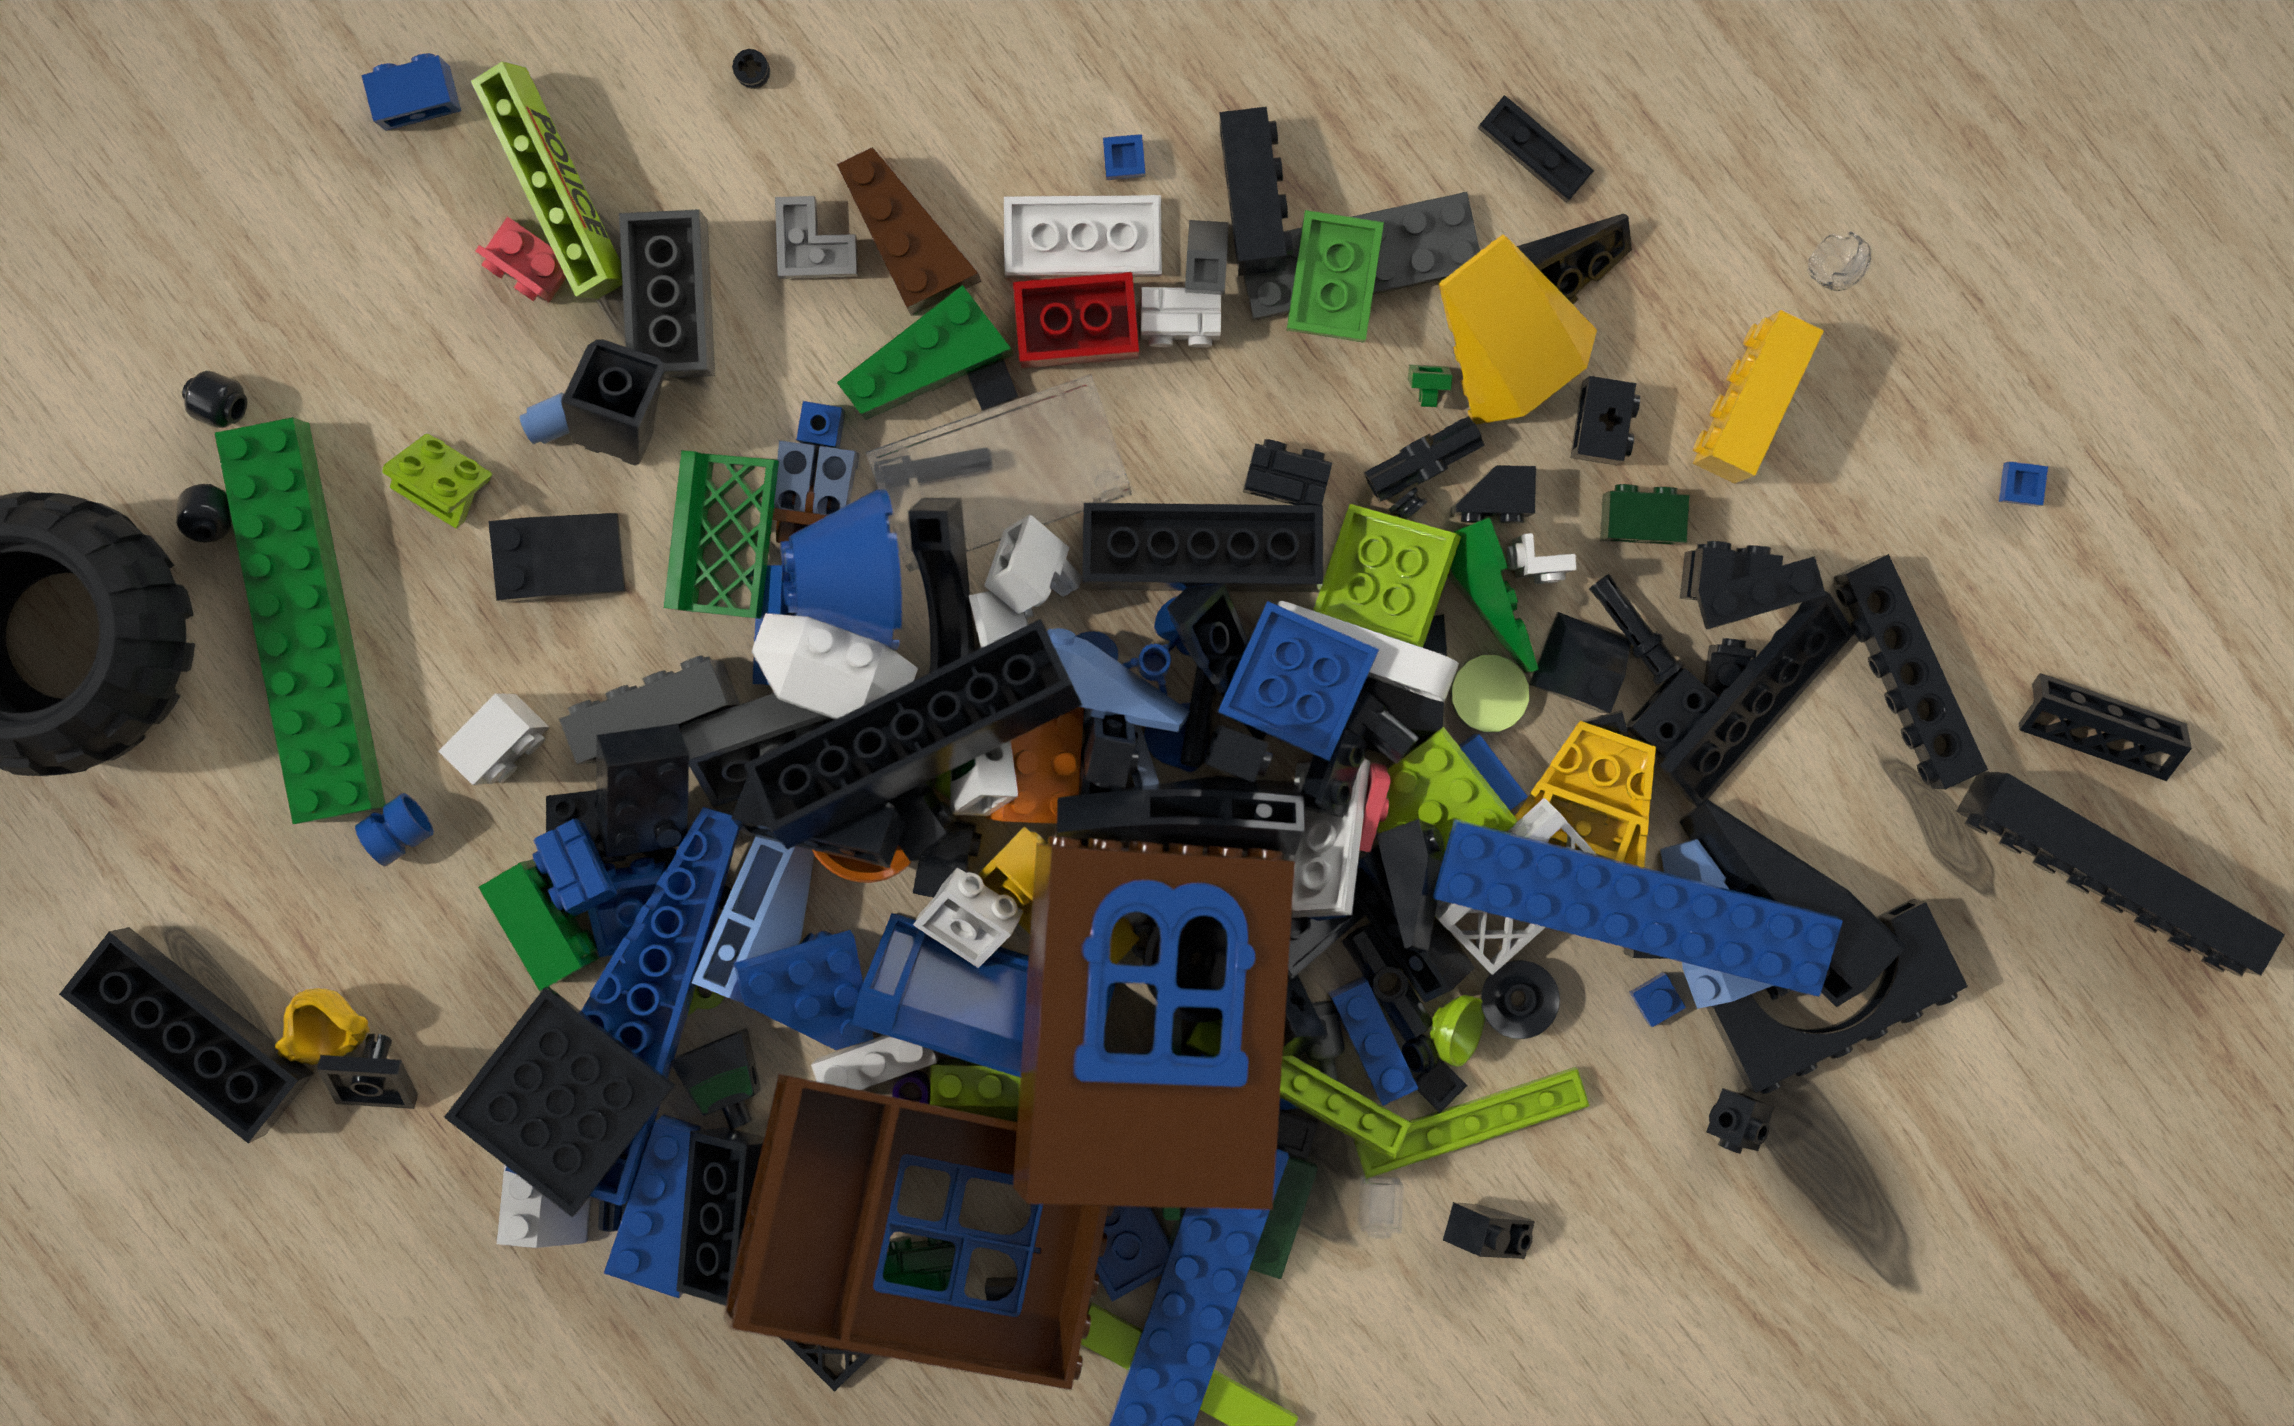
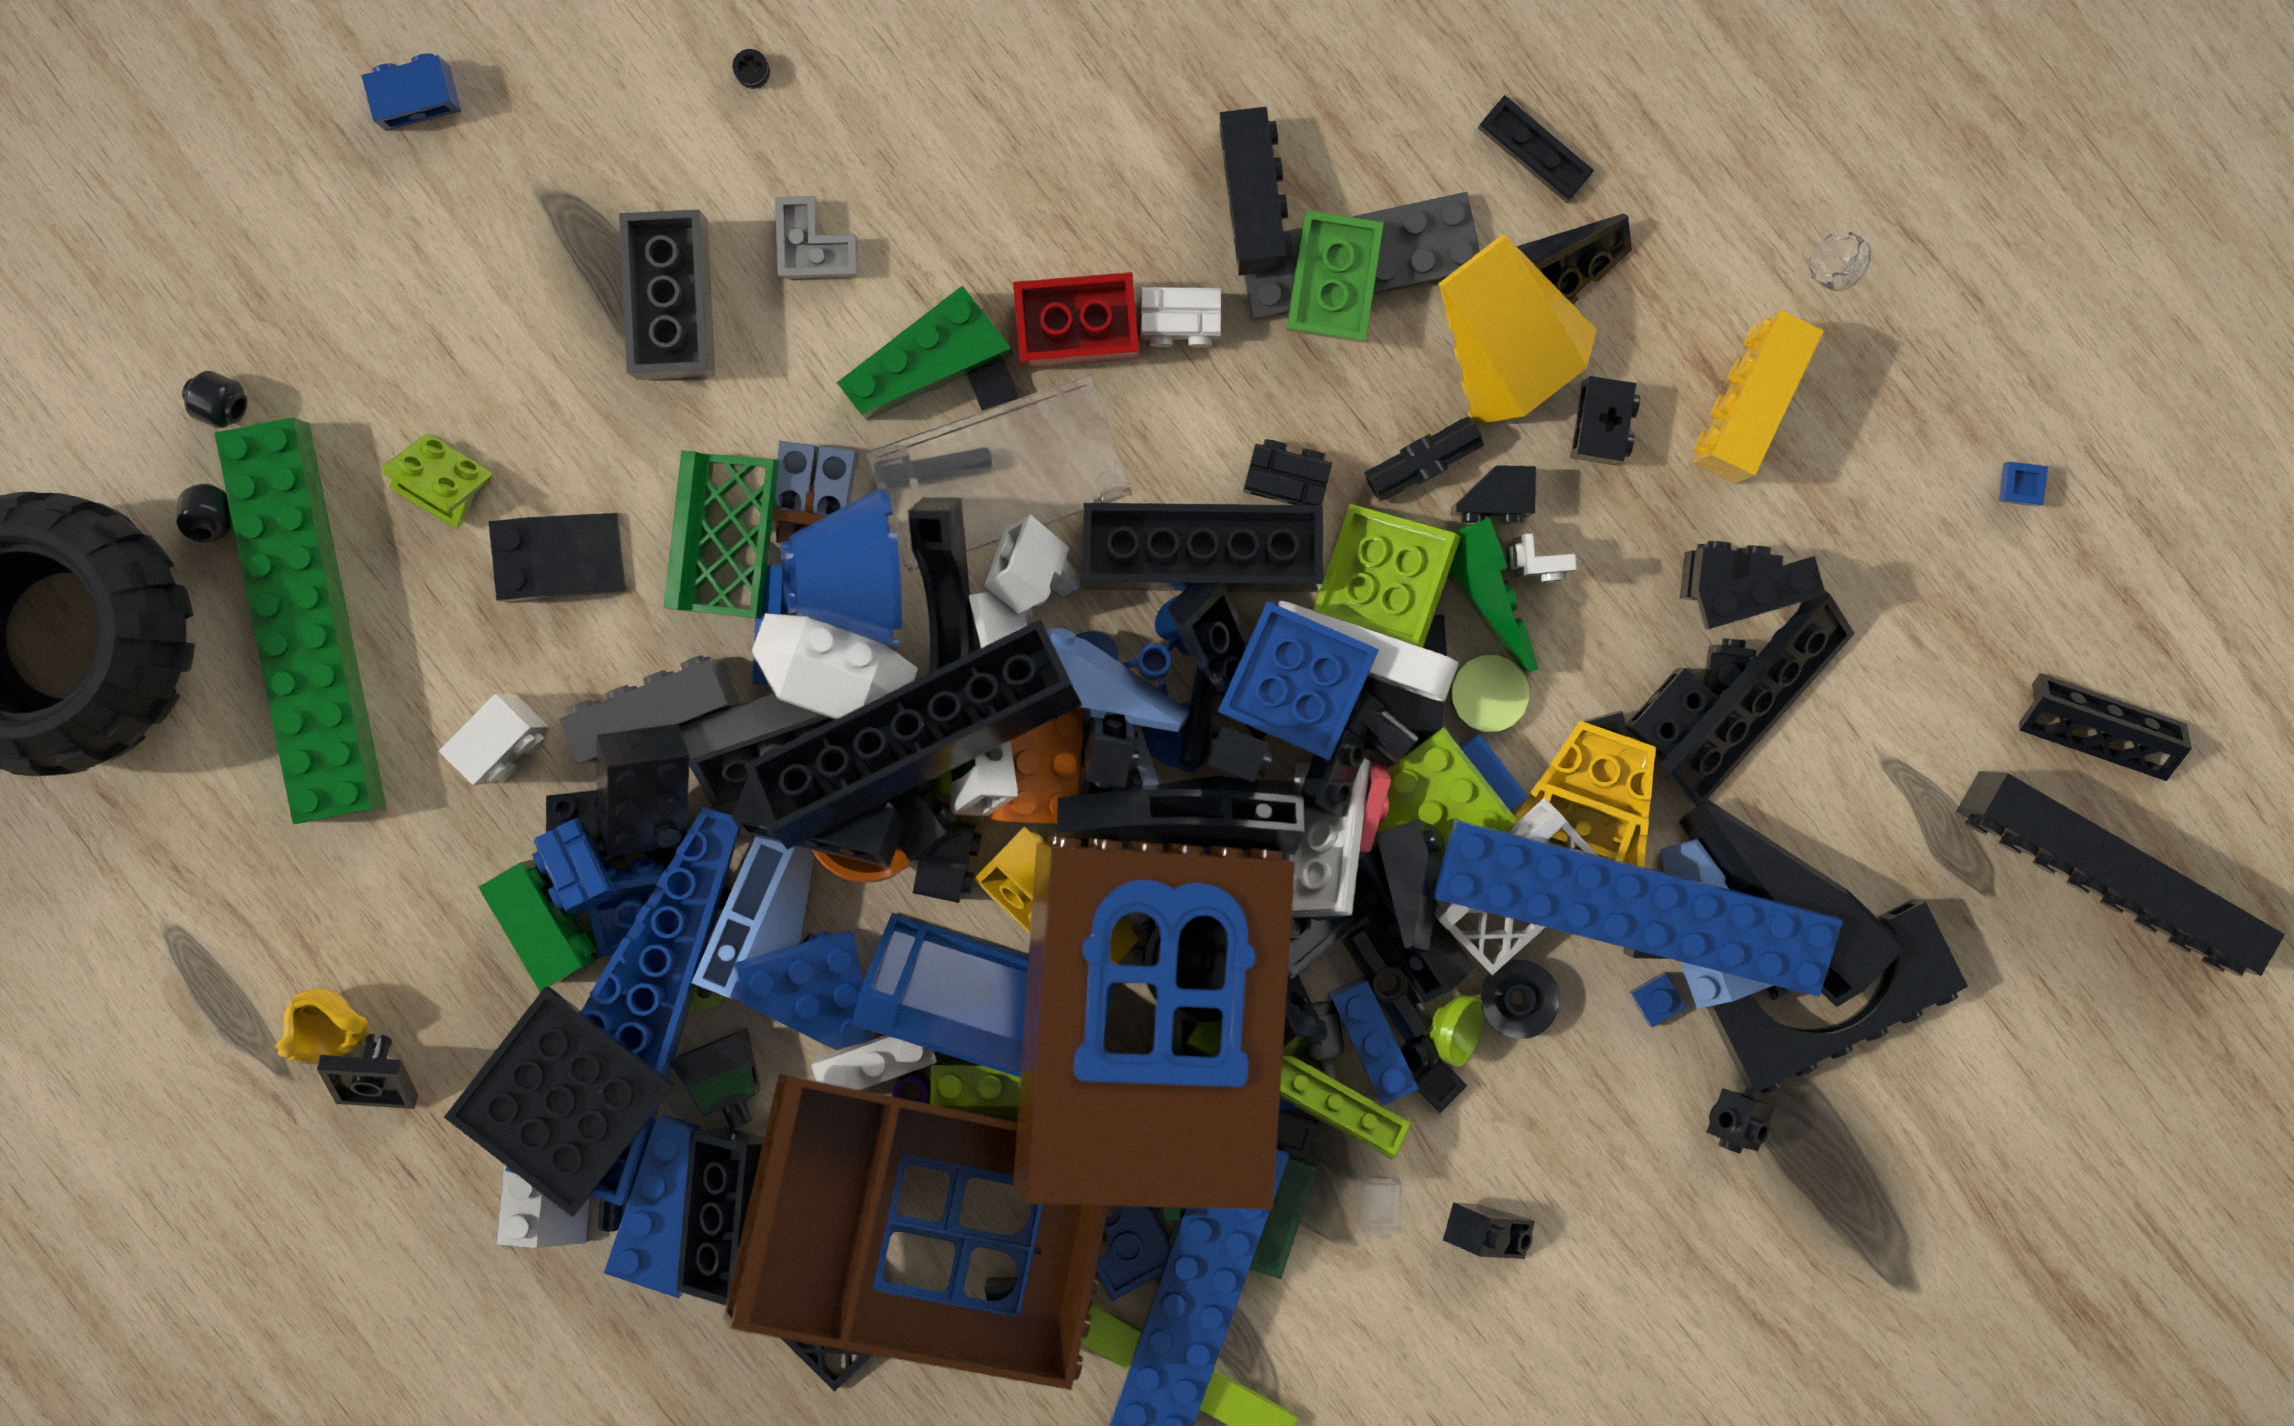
black brick [59,927,315,1143] -> none
blue wheel [355,793,434,867] -> none
lime brick [471,61,623,299] -> none
coral bracket [475,216,566,302] -> none
medium blue brick [519,393,570,444] -> none
black hips [561,339,664,466] -> none
blue plate [796,401,846,449] -> none
reddish brown wedge [837,147,981,316] -> none
dark green brick [883,1236,966,1291] -> none
white plate [913,867,1024,968] -> none
white tile [1004,195,1162,278] -> none
blue plate [1103,134,1146,180] -> none
dark grey slope [1185,220,1228,295] -> none
lime tile [1353,1067,1590,1179] -> none
black bush [1388,487,1428,519] -> none
green tile [1408,364,1452,407] -> none
black slope [1529,612,1631,713] -> none
black pin [1589,574,1685,685] -> none
dark green brick [1600,484,1690,545] -> none
black brick [1834,554,1988,790] -> none

